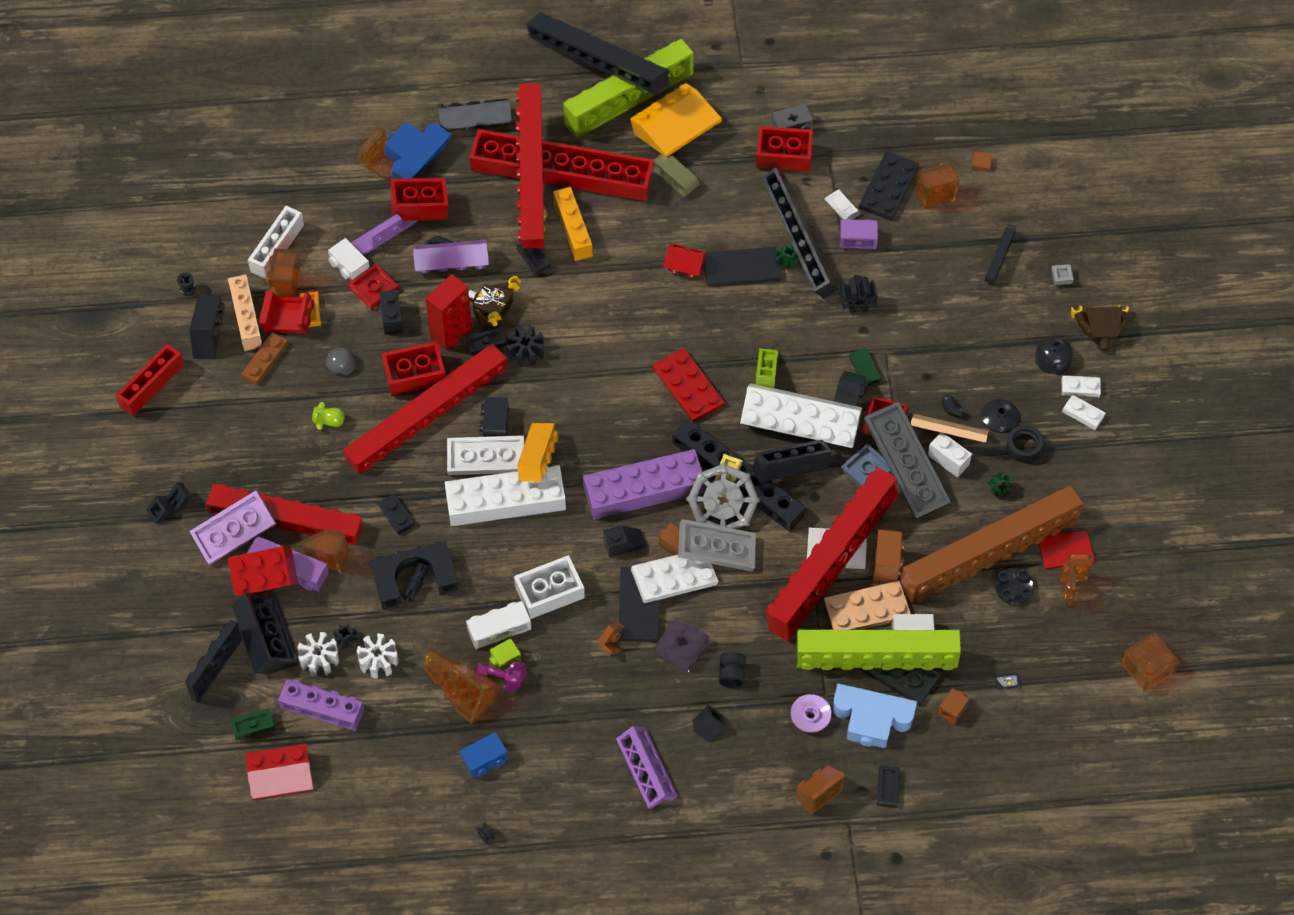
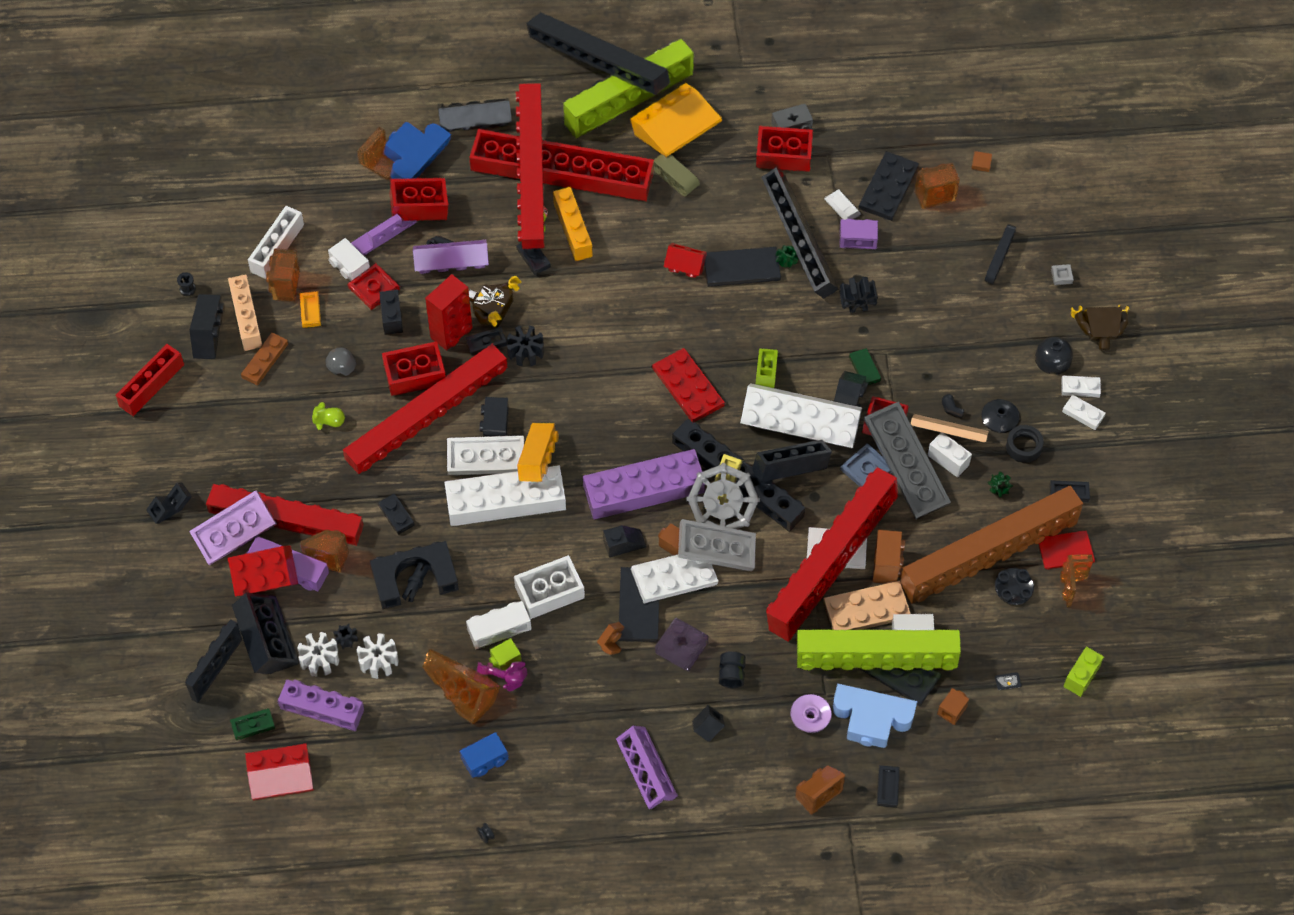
red panel [259,291,315,334] -> none
clear orange brick [1120,632,1180,692] -> none
none -> black plate [1049,480,1090,503]
none -> lime brick [1064,647,1104,697]

